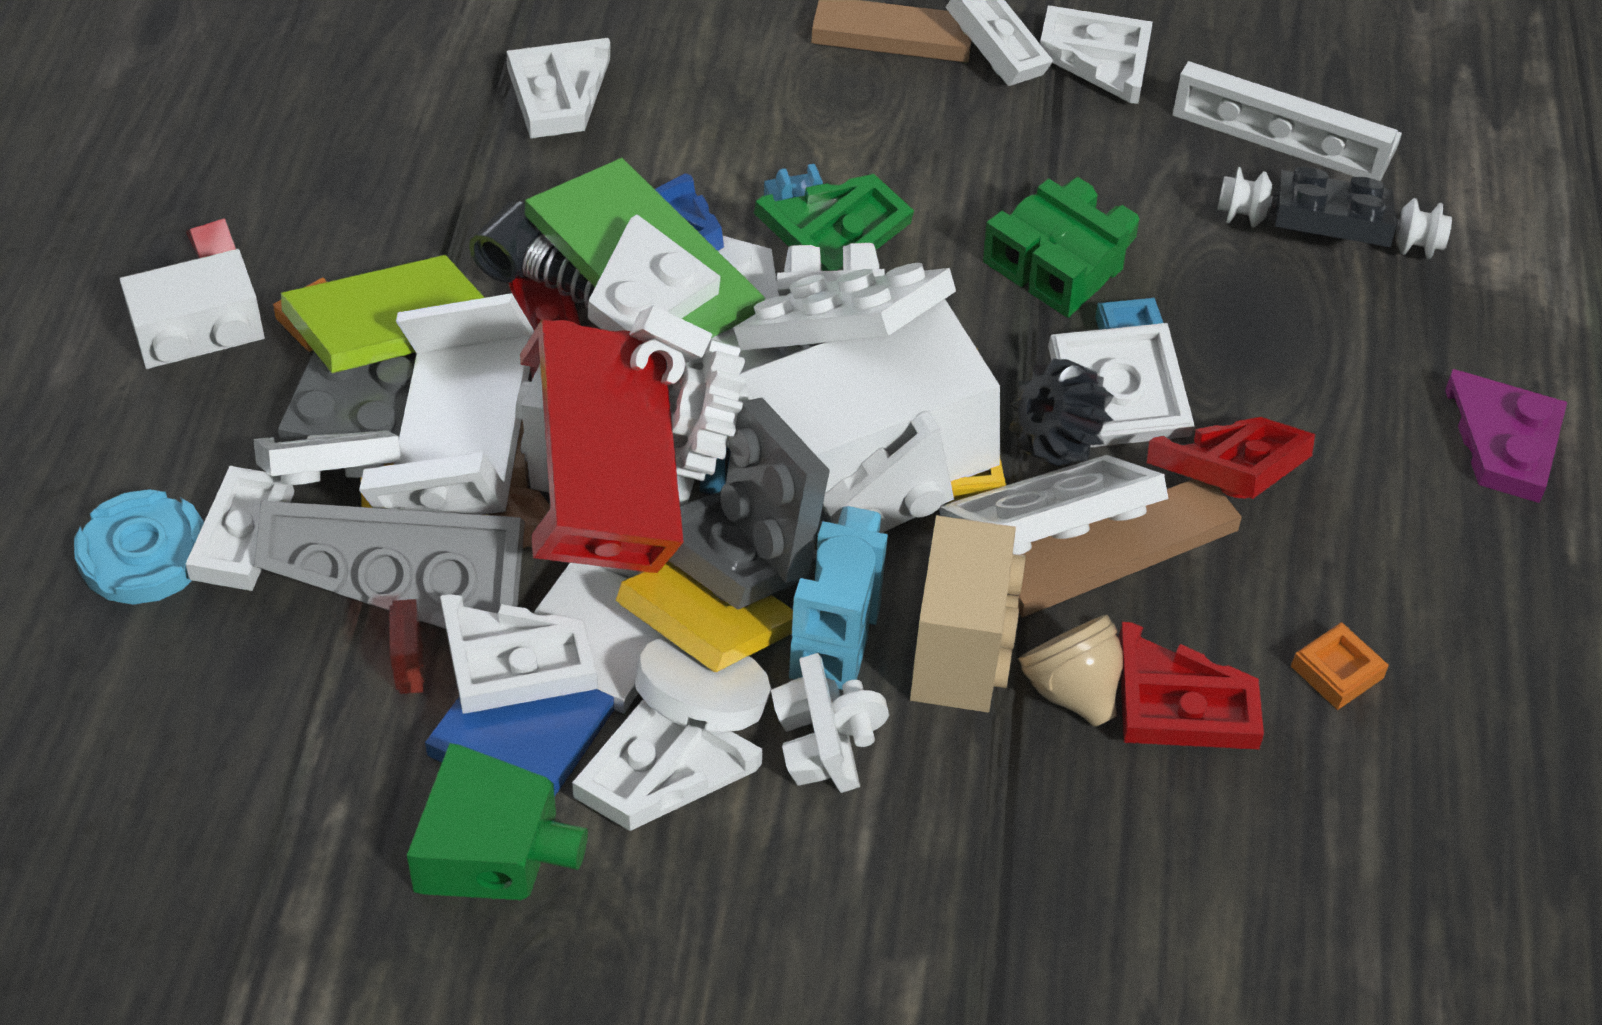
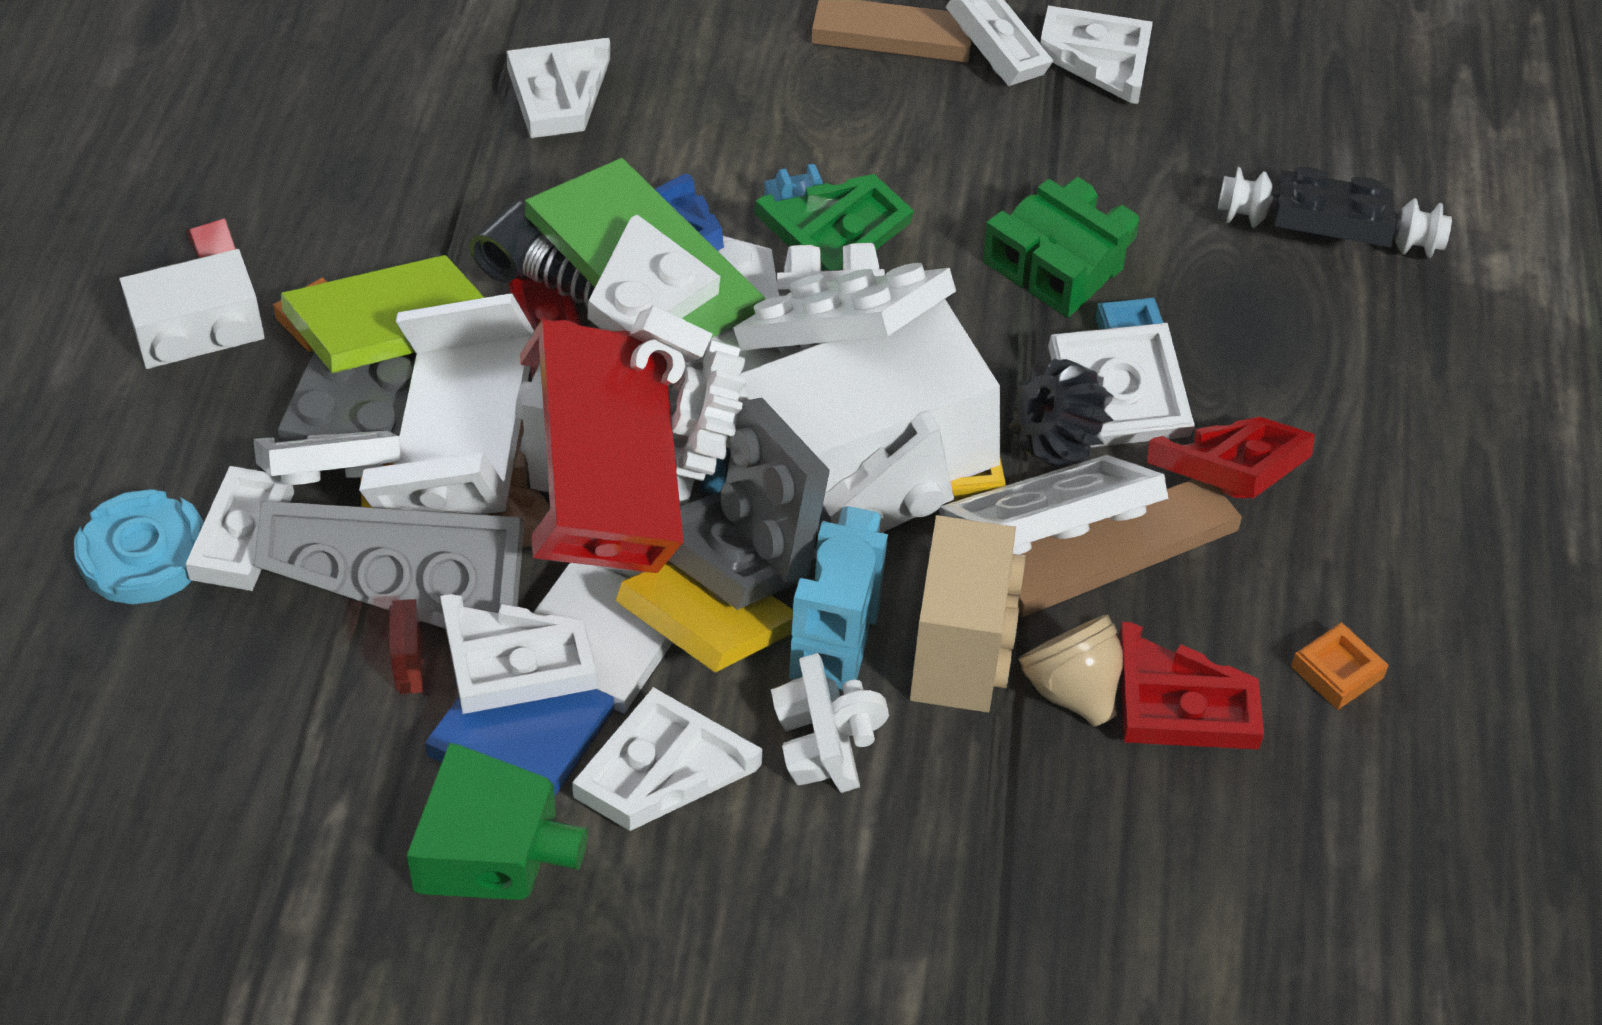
white tile [635,636,771,733] -> none
white fence [1173,61,1402,181] -> none
magenta wing [1445,369,1567,503] -> none

